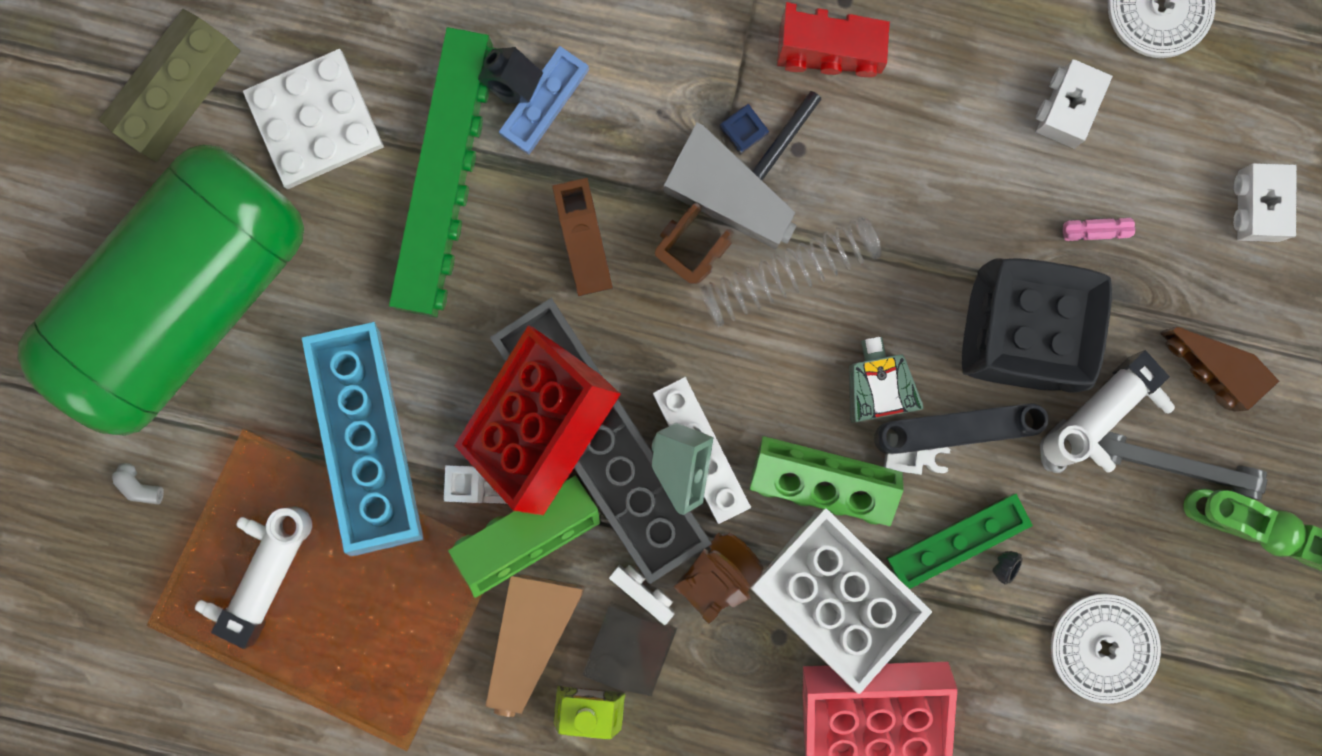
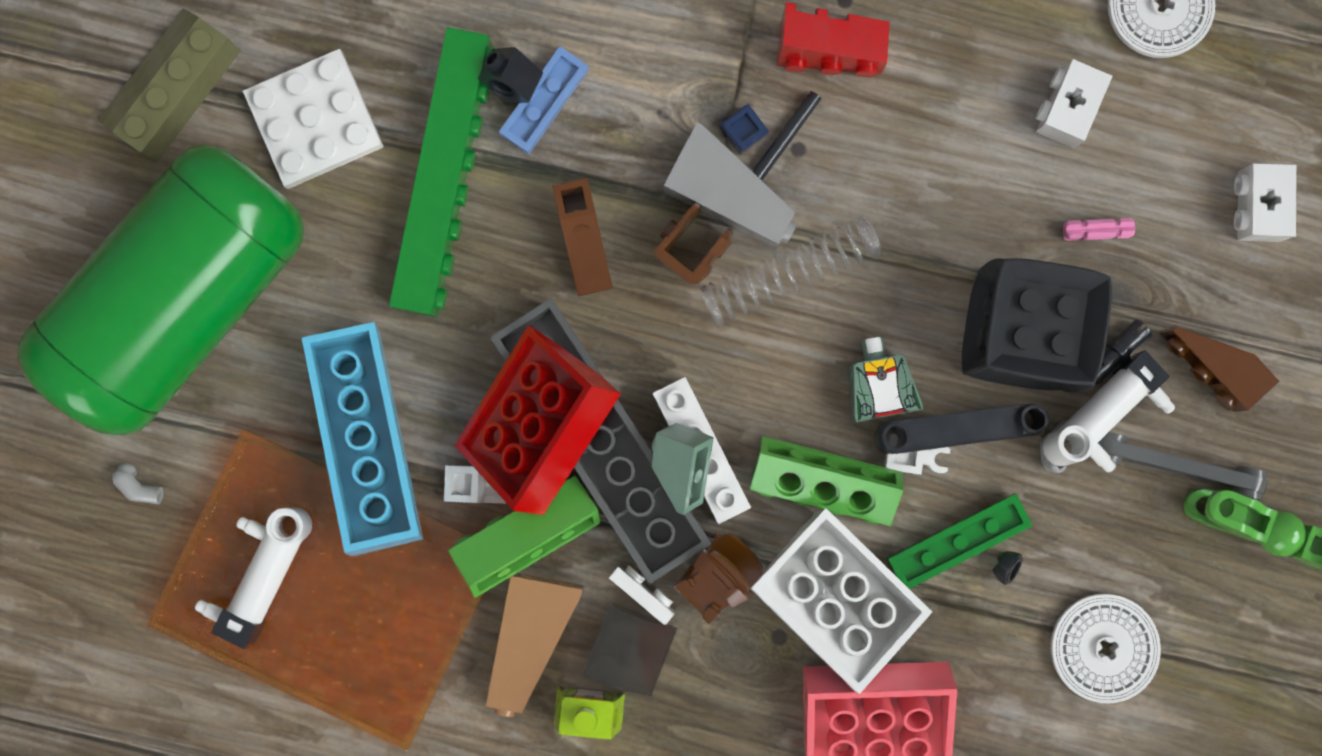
none -> black pin [1096,319,1152,384]

